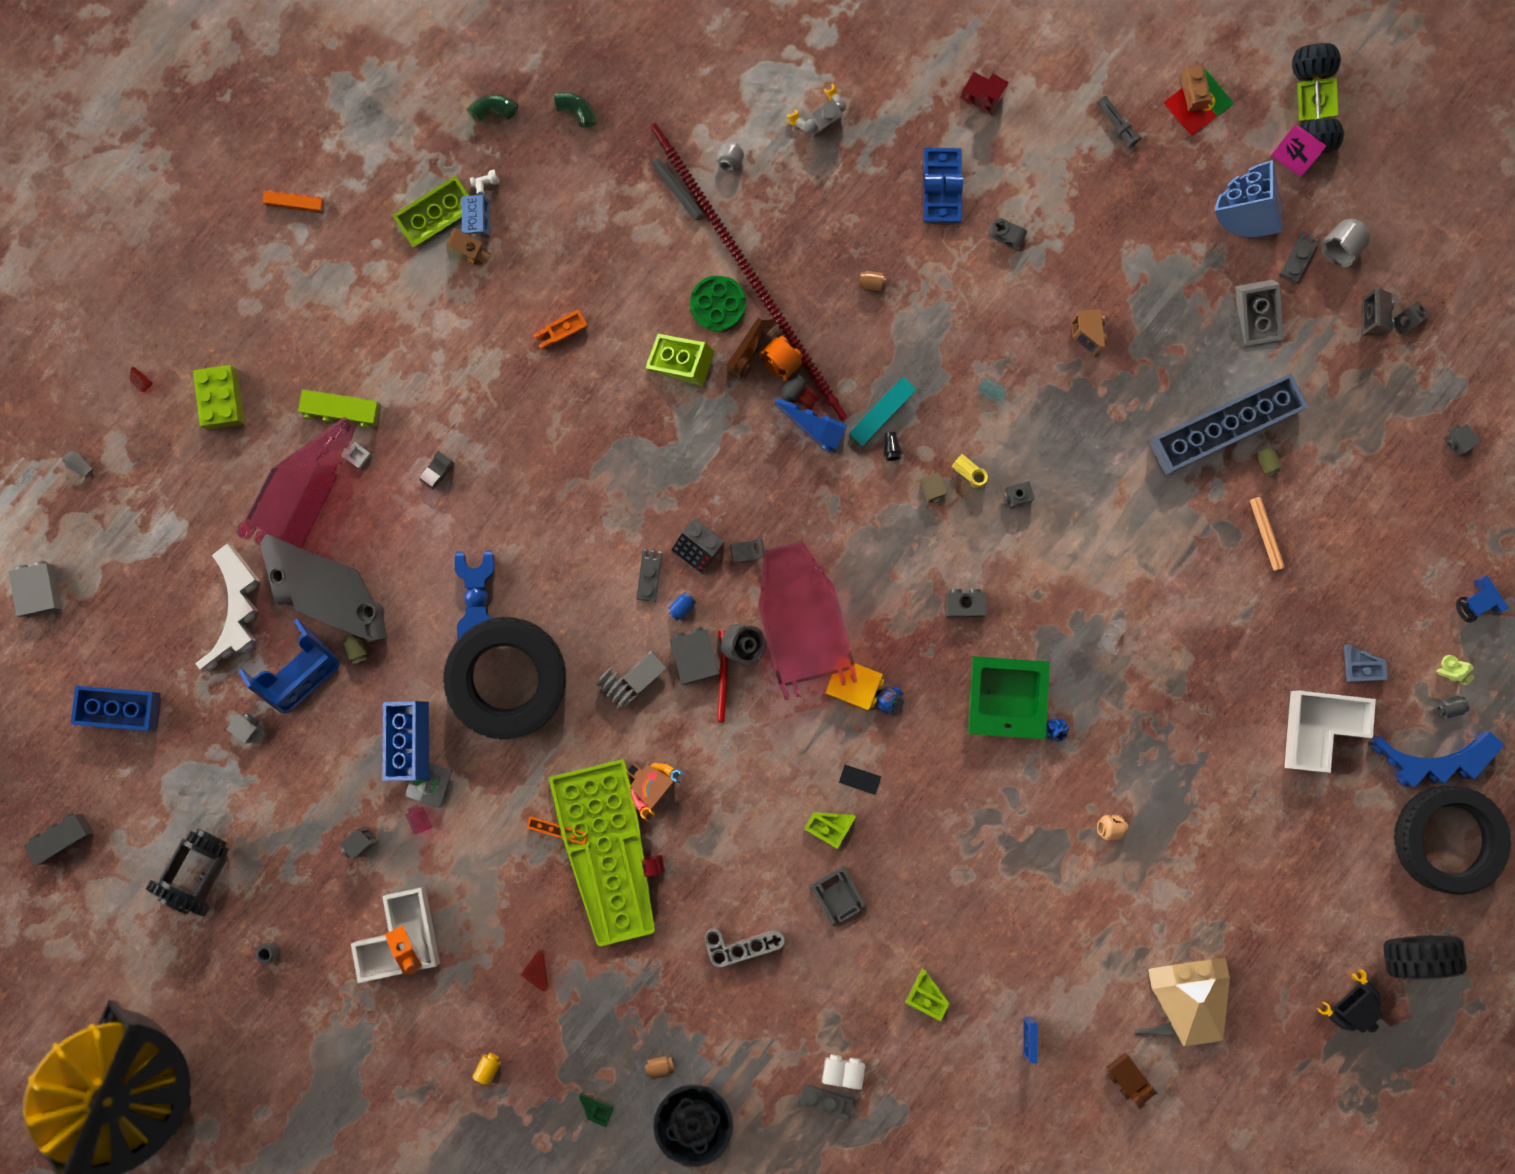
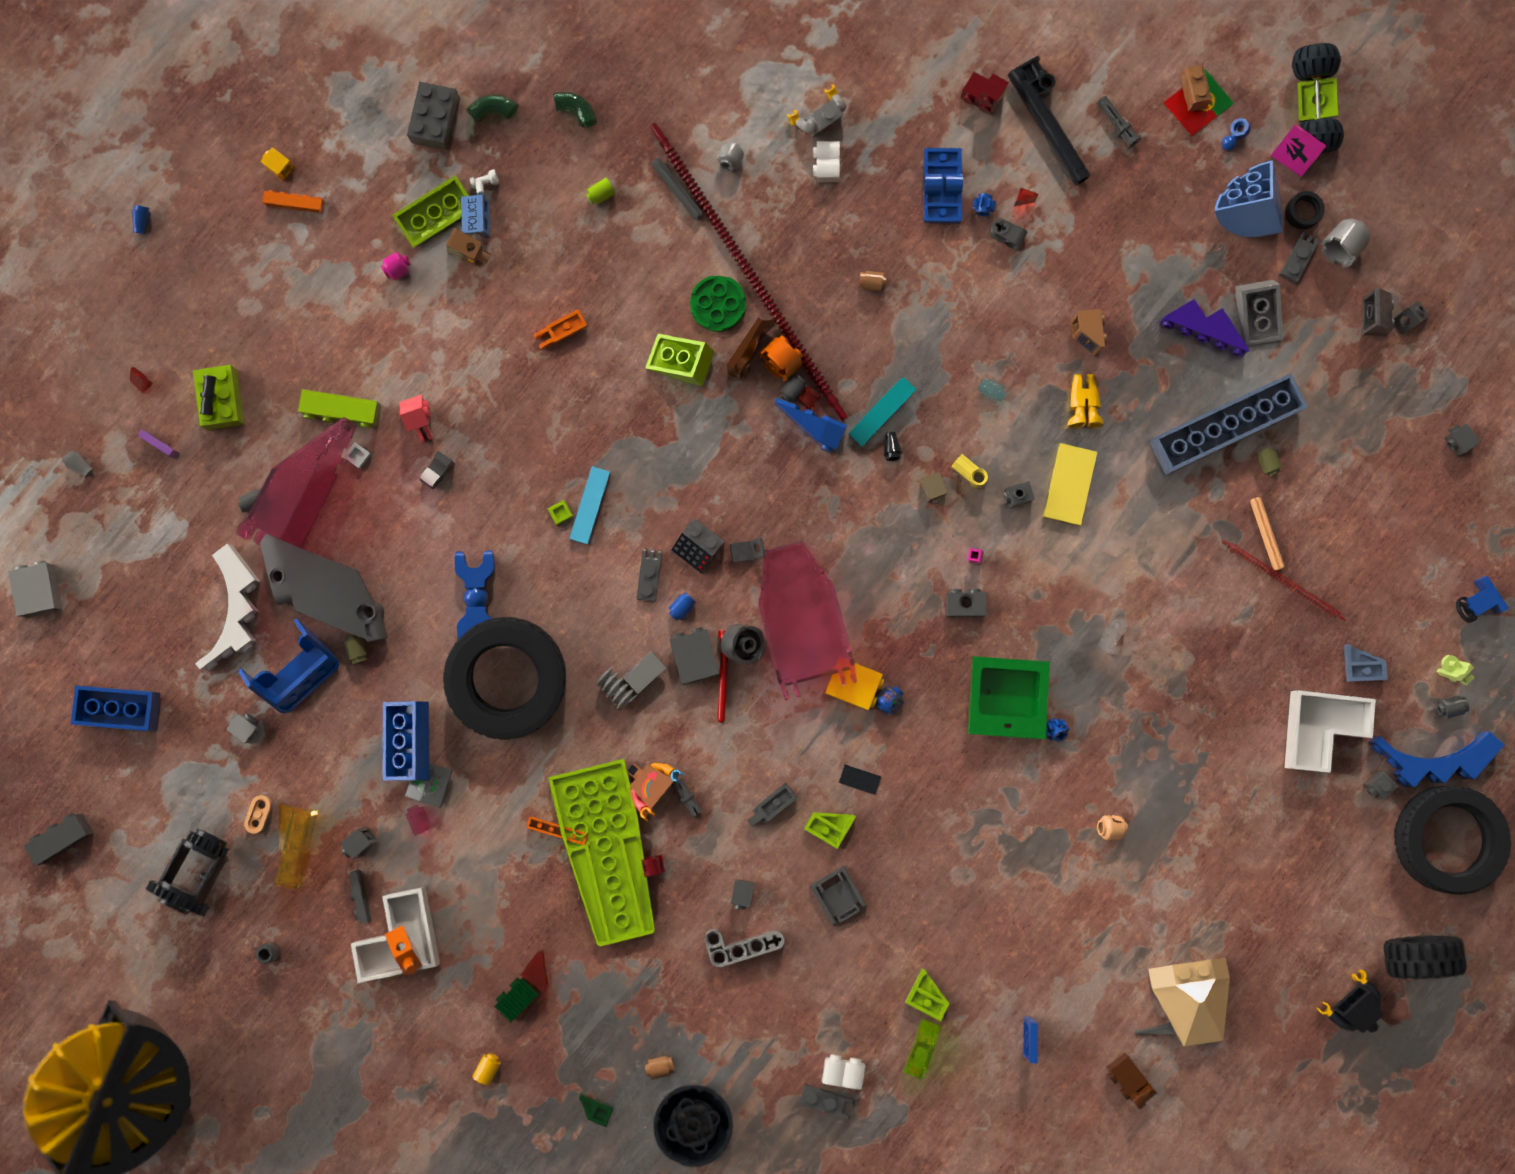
none -> blue cone [131,205,151,234]
none -> medium lavender tile [138,429,179,458]
none -> black pin [200,375,217,416]
none -> dark grey brick [237,488,268,514]
none -> light nougat plate [244,795,272,834]
none -> yellow brick [260,147,295,181]
none -> clear yellow wedge [275,803,317,889]
none -> dark grey hinge [349,870,372,924]
none -> dark pink head [381,252,411,280]
none -> coral brick [400,395,433,443]
none -> dark grey brick [407,82,460,150]
none -> dark green brick [494,976,541,1023]
none -> lime tile [548,500,573,526]
none -> medium azure tile [569,467,611,545]
none -> lime brick [586,177,616,205]
none -> dark grey pin [671,778,703,817]
none -> dark grey brick [731,879,754,910]
none -> dark grey hinge [747,782,798,827]
none -> white brick [813,141,840,182]
none -> clear neon green brick [903,1019,940,1080]
none -> dark pink piece [968,548,984,565]
none -> blue gear [972,193,996,216]
none -> black piece [1007,56,1091,186]
none -> clear red slope [1014,188,1038,206]
none -> light yellow tile [1043,443,1097,526]
none -> yellow piece [1068,374,1104,428]
none -> dark purple slope [1160,299,1250,357]
none -> blue plate [1221,118,1251,151]
none -> red piece [1222,540,1346,621]
none -> black tyre [1285,191,1325,230]
none -> dark grey brick [1363,771,1398,799]

